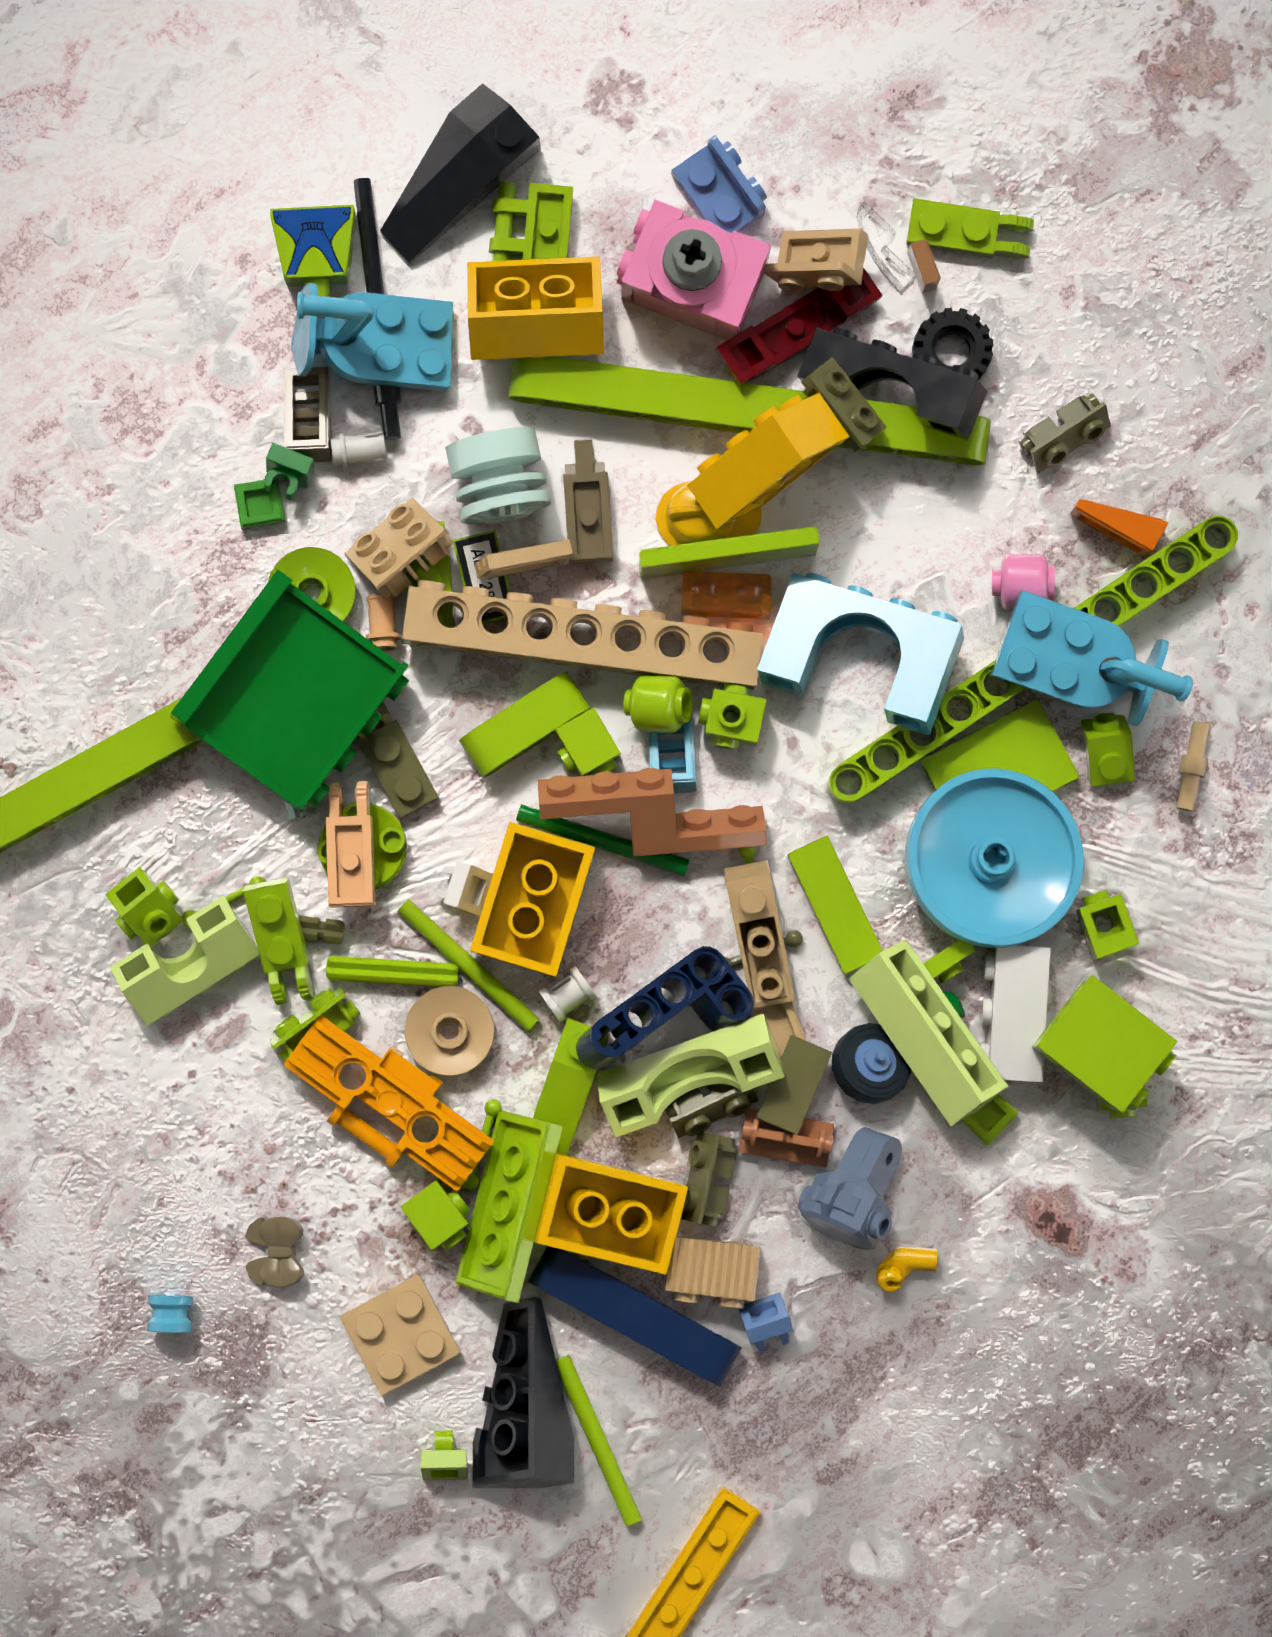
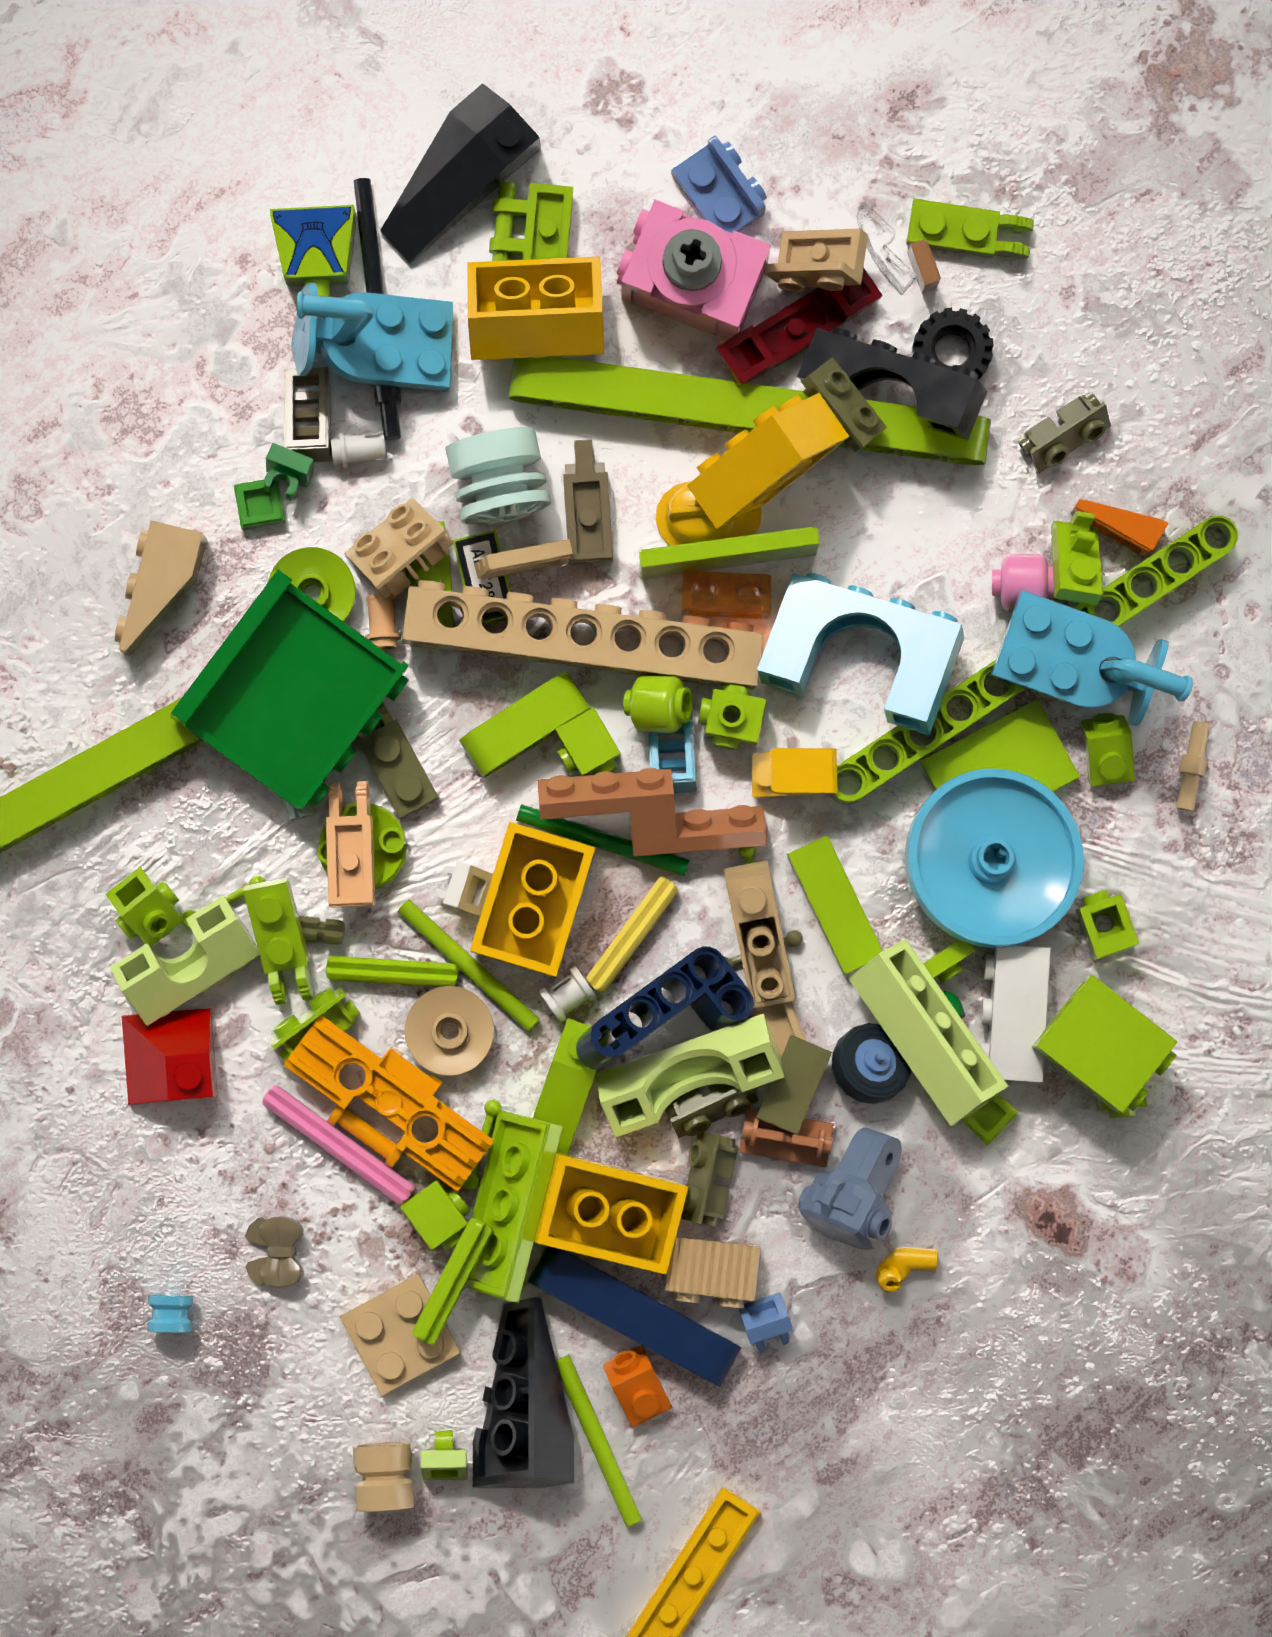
none -> tan slope [114,520,207,656]
none -> red slope [121,1008,218,1105]
none -> bright pink axle [262,1085,415,1205]
none -> tan wheel [353,1442,414,1512]
none -> lime axle [412,1218,493,1345]
none -> light yellow axle [586,877,678,993]
none -> orange bracket [603,1346,673,1428]
none -> yellow slope [752,748,838,798]
none -> lime plate [1051,511,1103,605]

